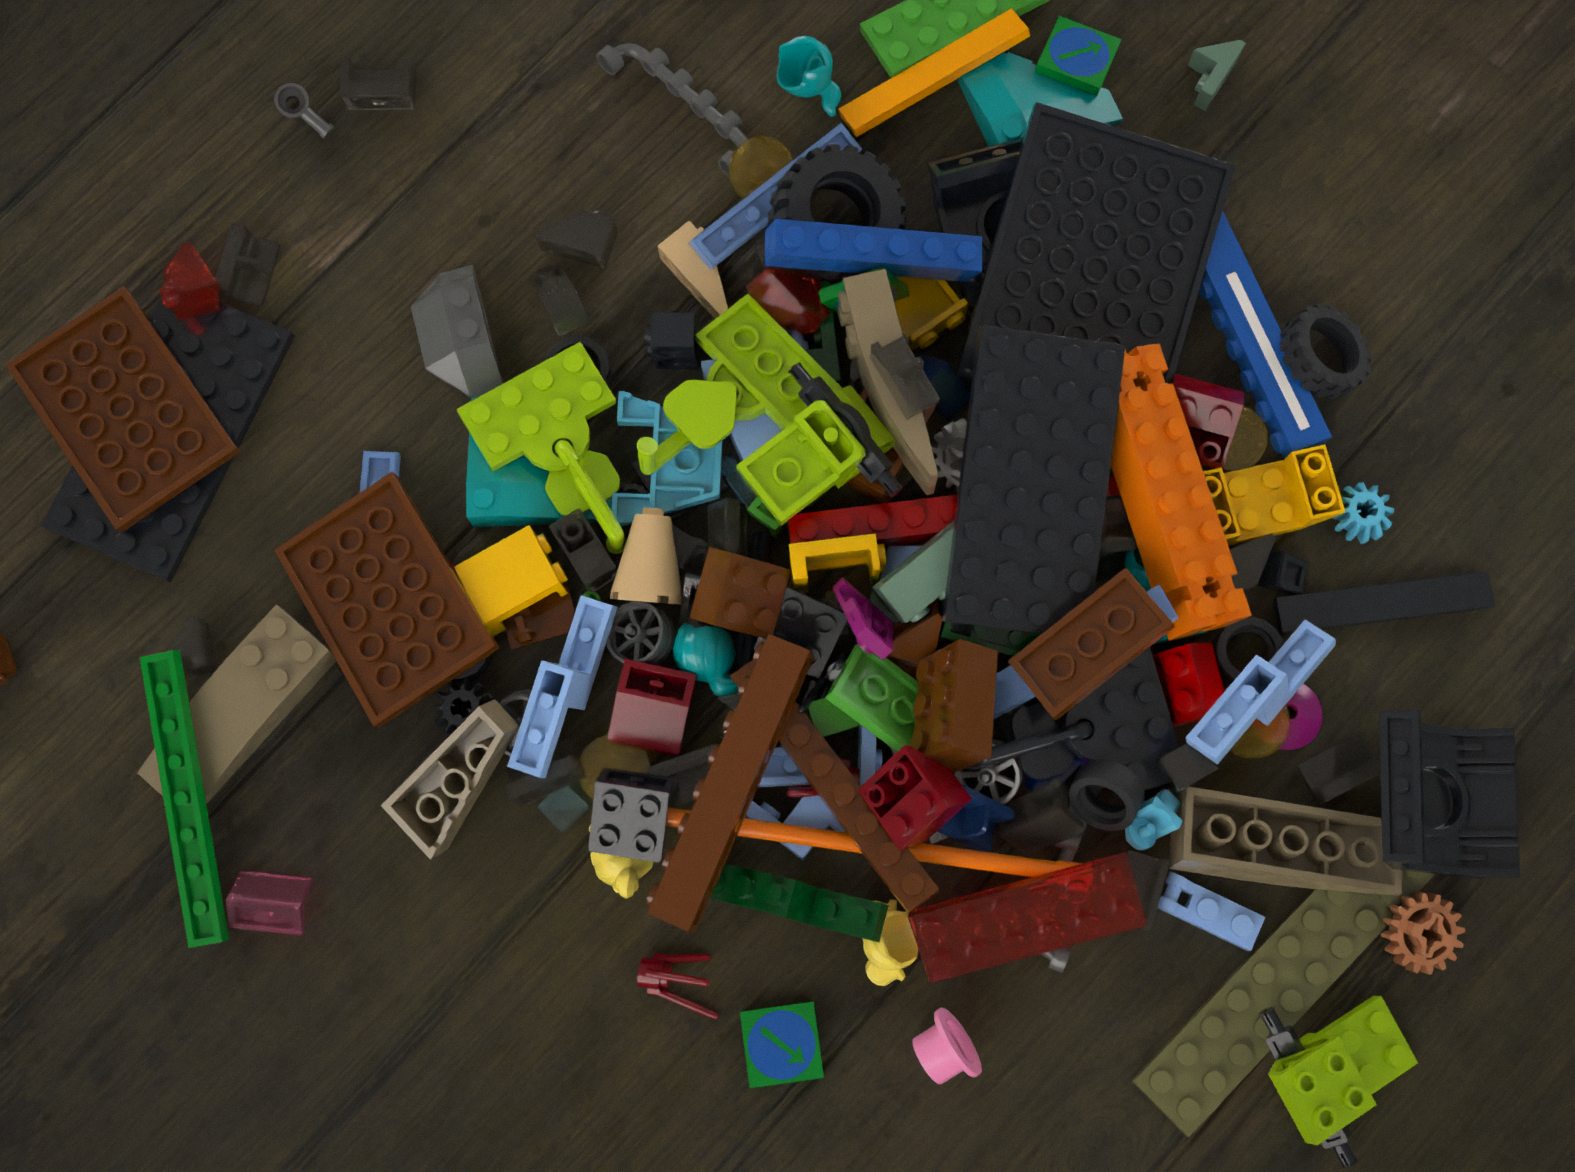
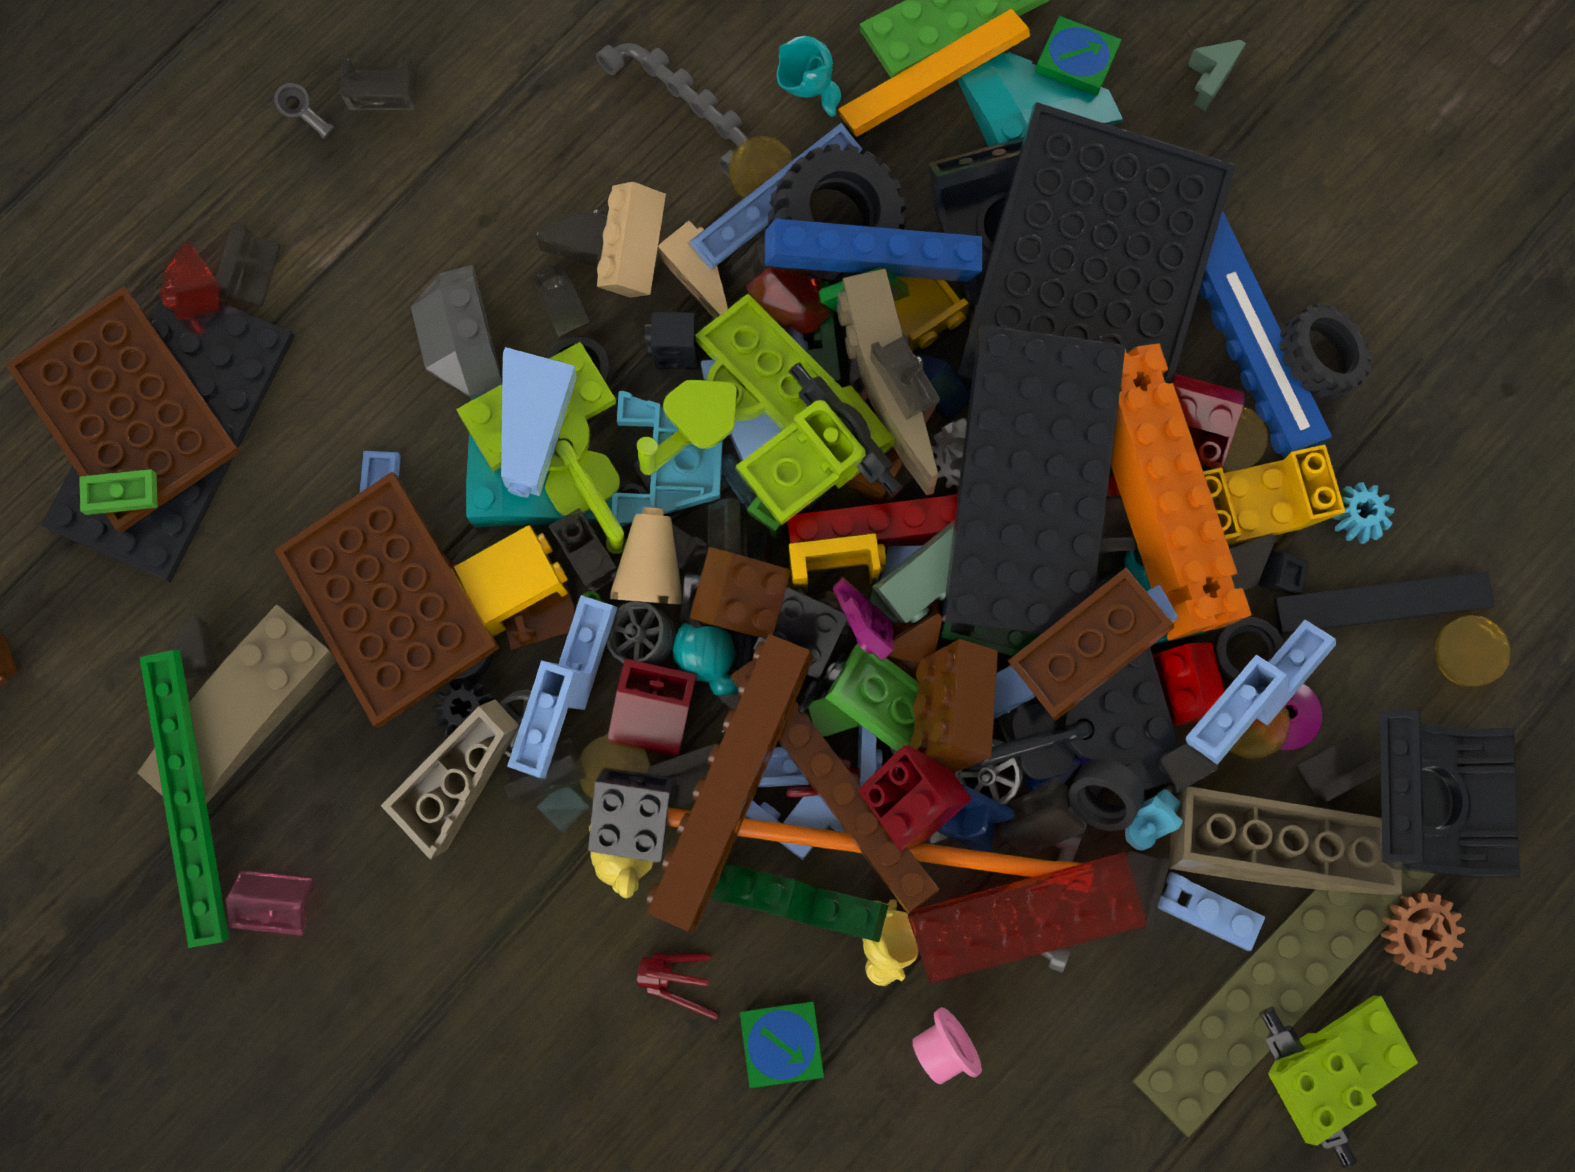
none -> bright green plate [80,469,158,515]
none -> light blue slope [501,347,577,497]
none -> tan brick [597,182,666,298]
none -> clear yellow tile [1435,615,1511,687]

